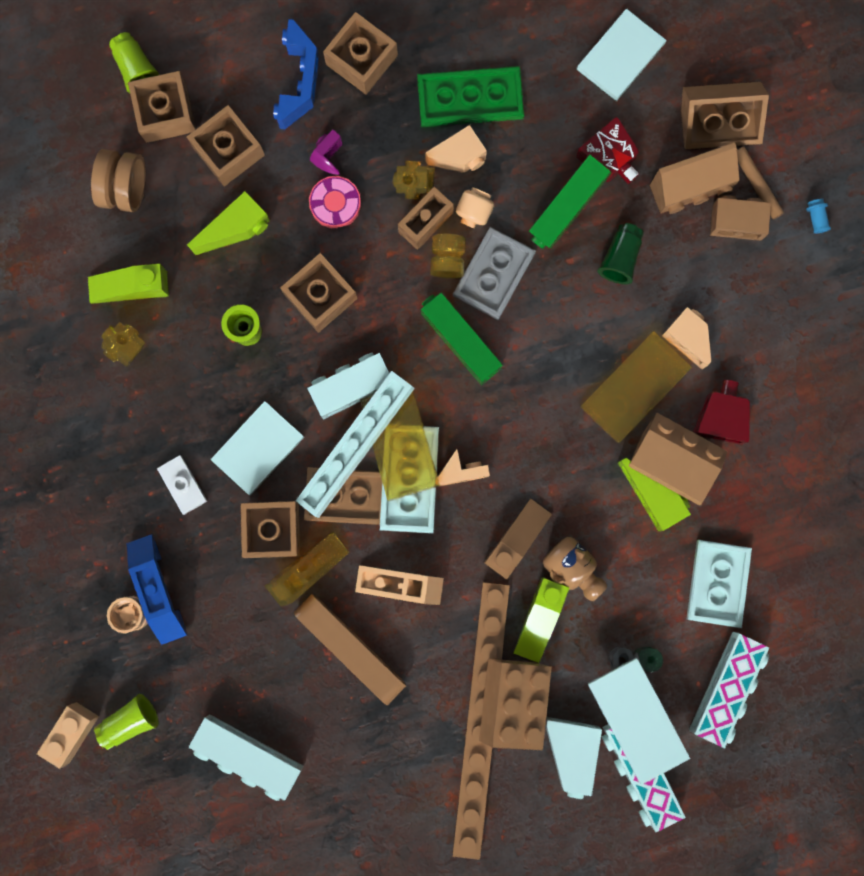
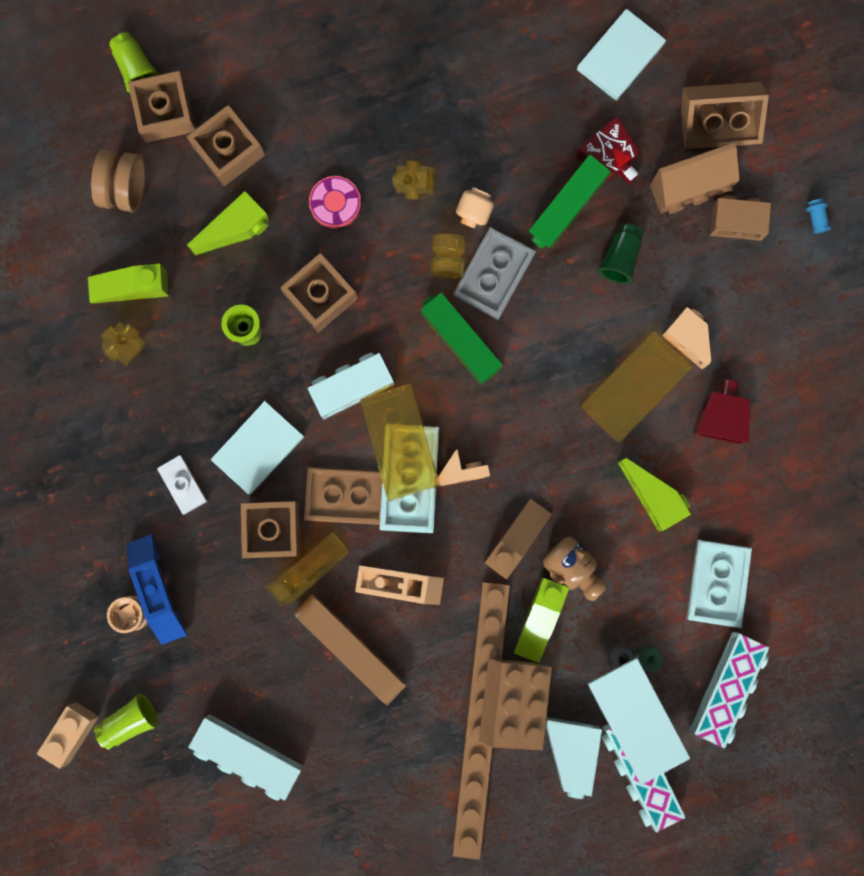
blue slope [274,19,319,129] -> none
light aqua plate [296,371,415,518] -> none
magenta plate [310,130,342,175] -> none
medium nougat brick [323,12,398,94] -> none
medium nougat brick [398,187,454,250] -> none
green tile [417,66,524,127] -> none
light nougat slope [426,125,487,173] -> none
medium nougat slope [629,413,728,506] -> none
medium nougat piece [737,147,784,220] -> none

